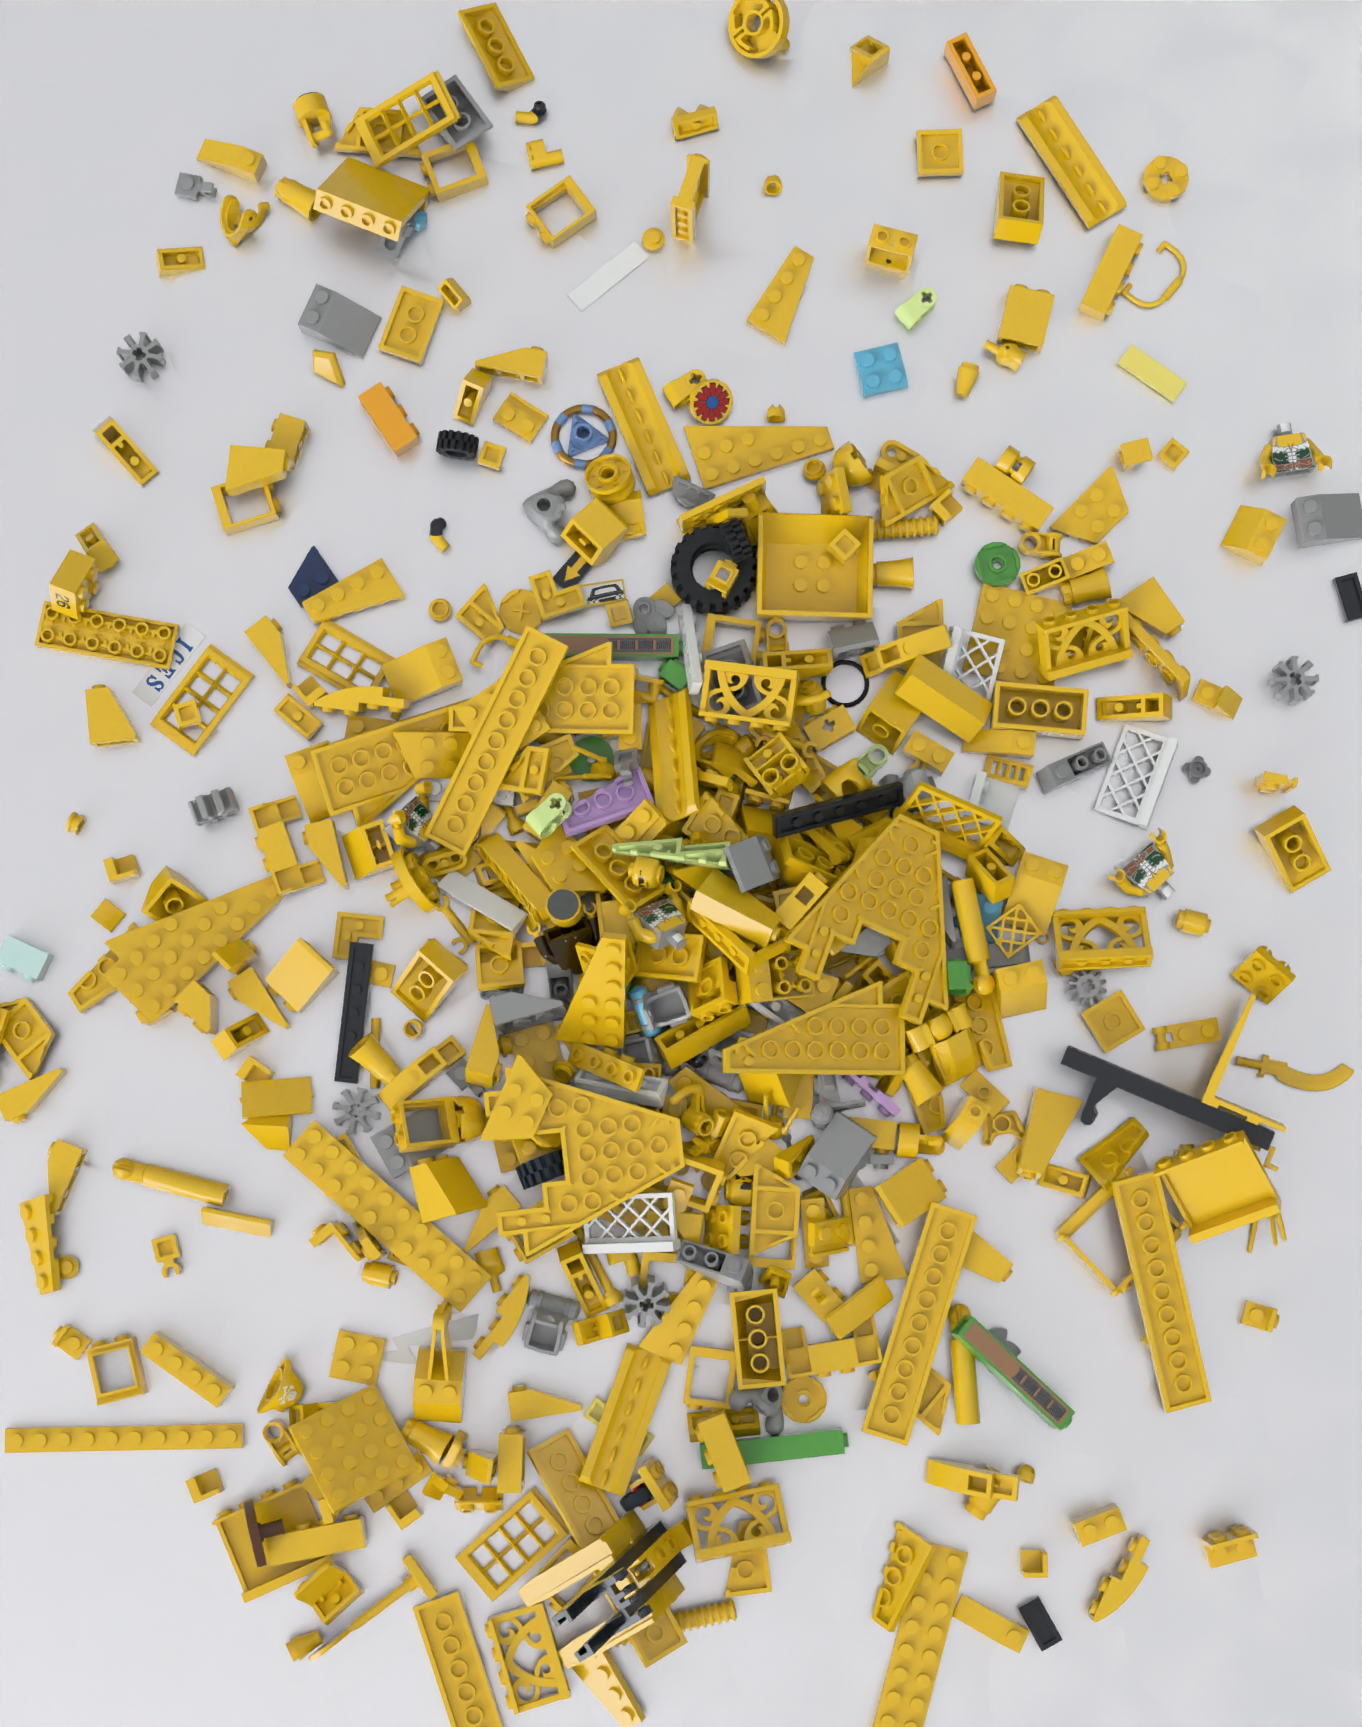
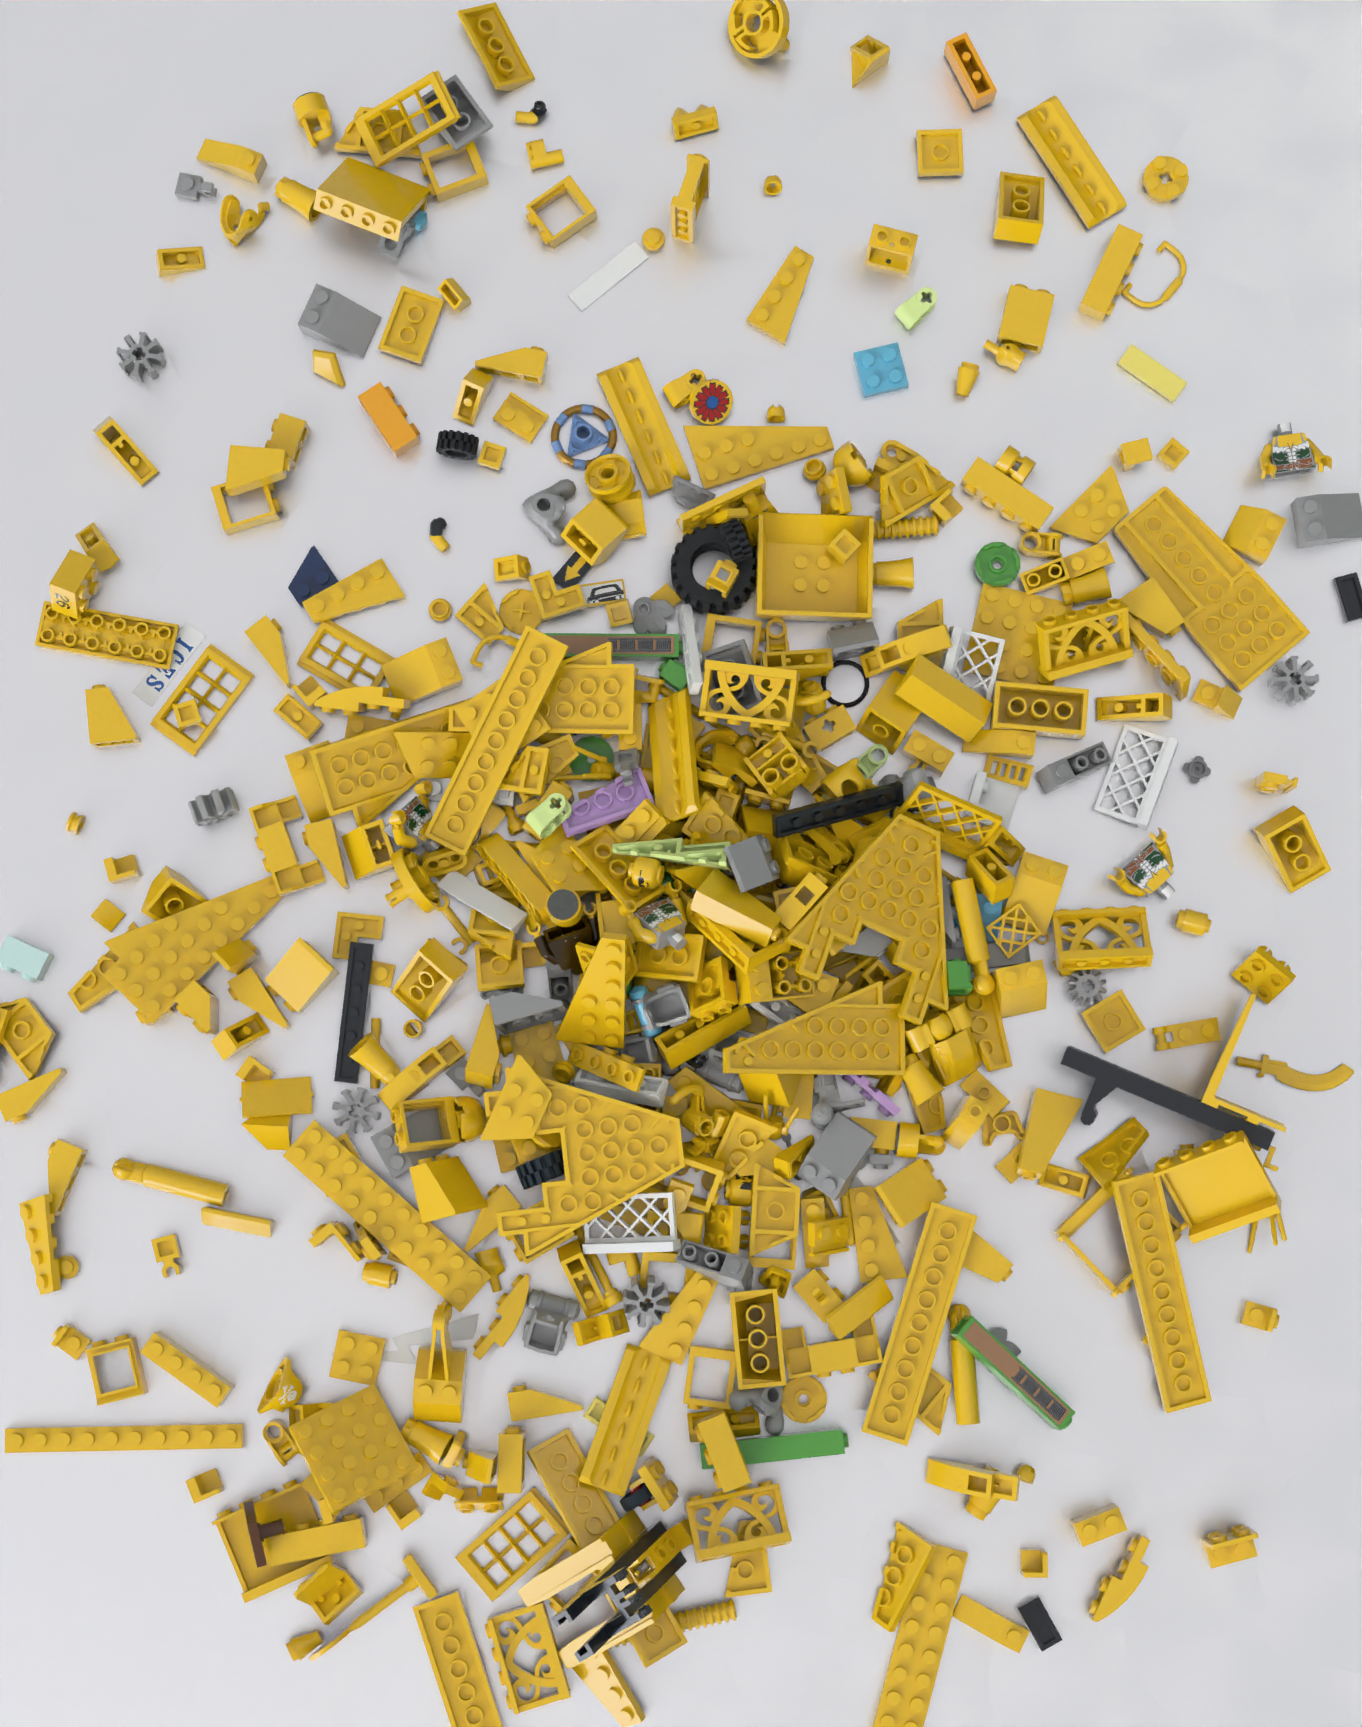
none -> yellow bracket [493,554,531,583]
none -> yellow wing [1114,487,1310,693]

